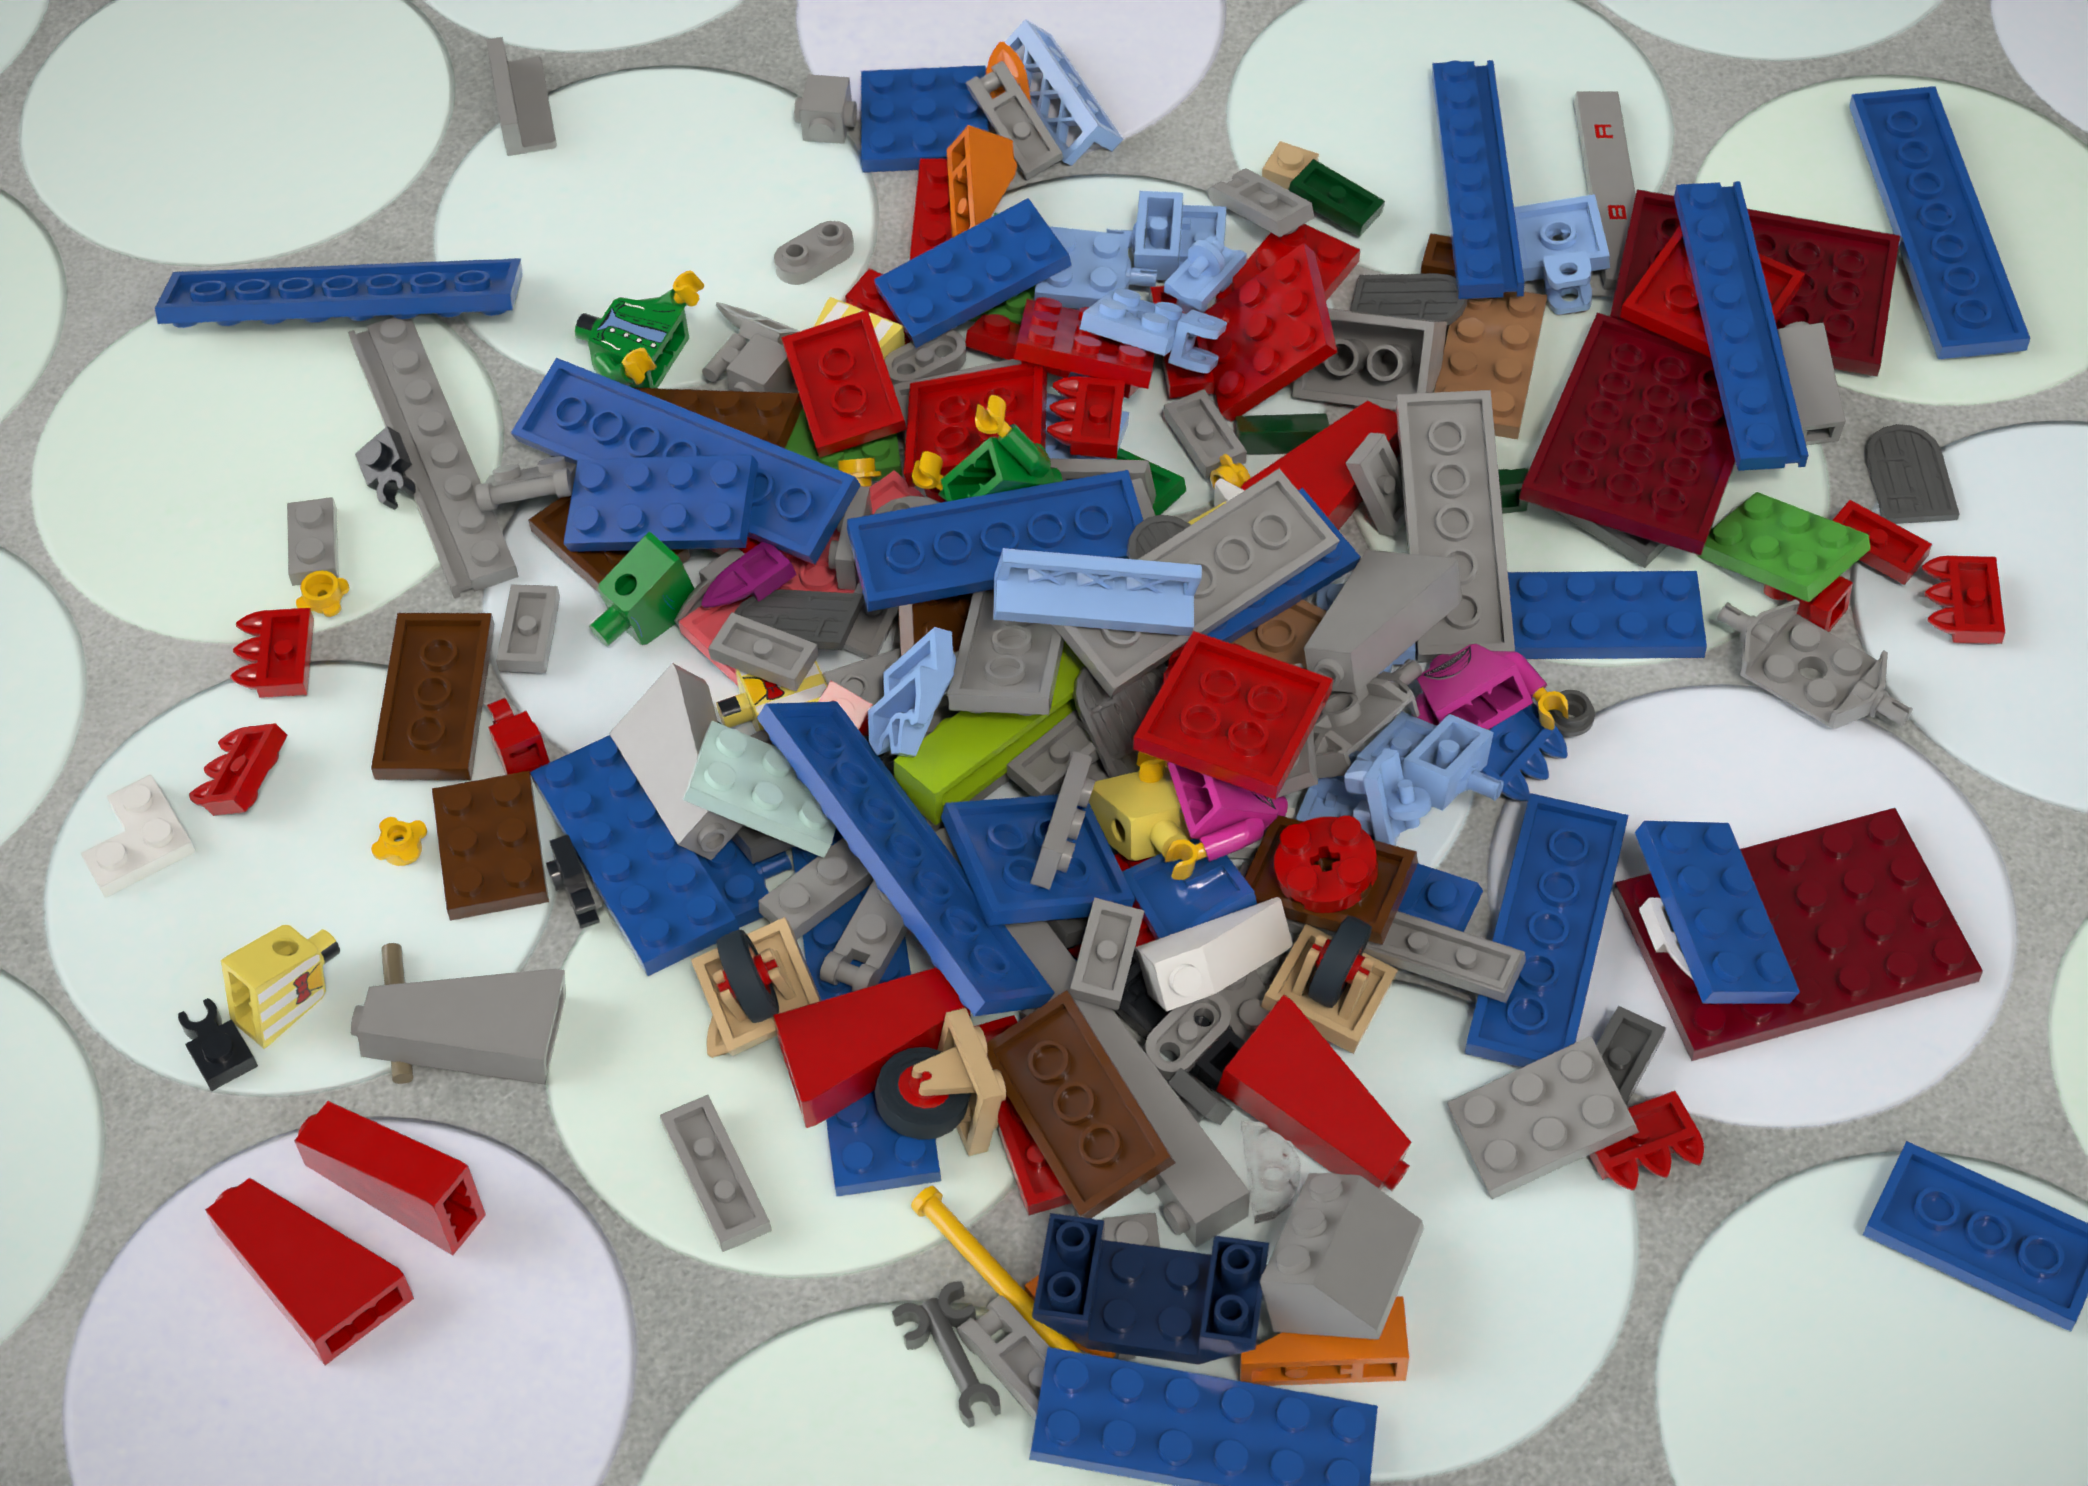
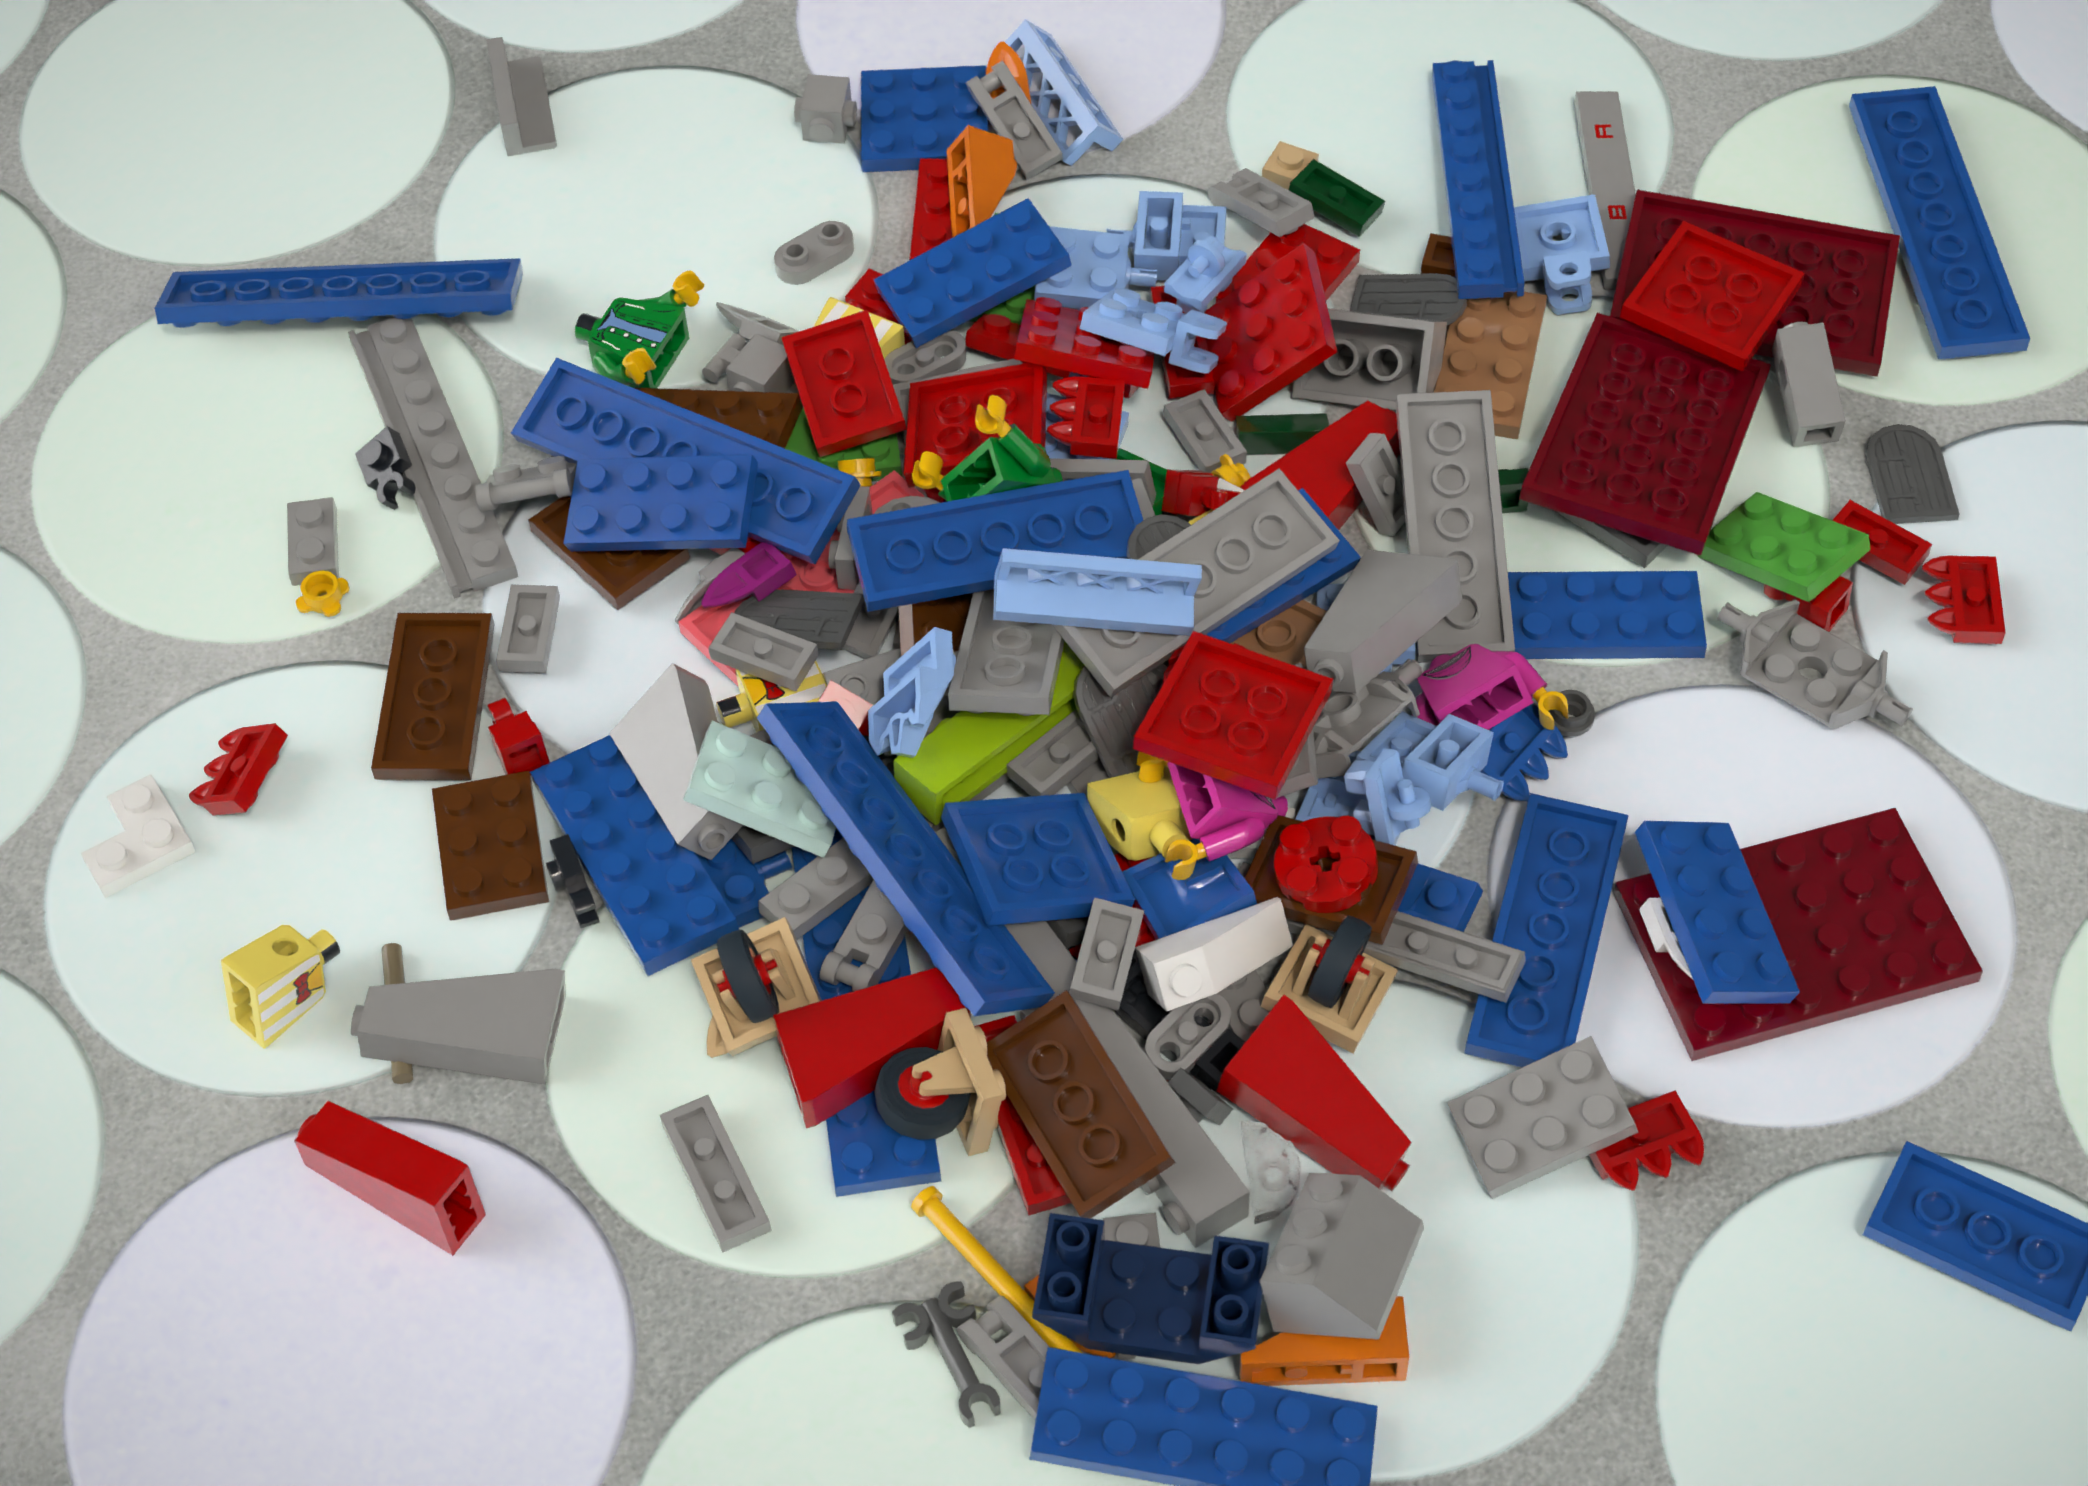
black plate [178,998,258,1092] -> none
red slope [205,1177,414,1365] -> none
red plate [230,608,314,698] -> none
yellow plate [371,817,427,866] -> none
green torso [589,531,695,647] -> none
light grey plate [1030,751,1096,890] -> none
dark grey plate [1596,1005,1666,1106] -> none
blue plate [1674,181,1809,471] -> none
none -> red piece [1162,469,1242,516]

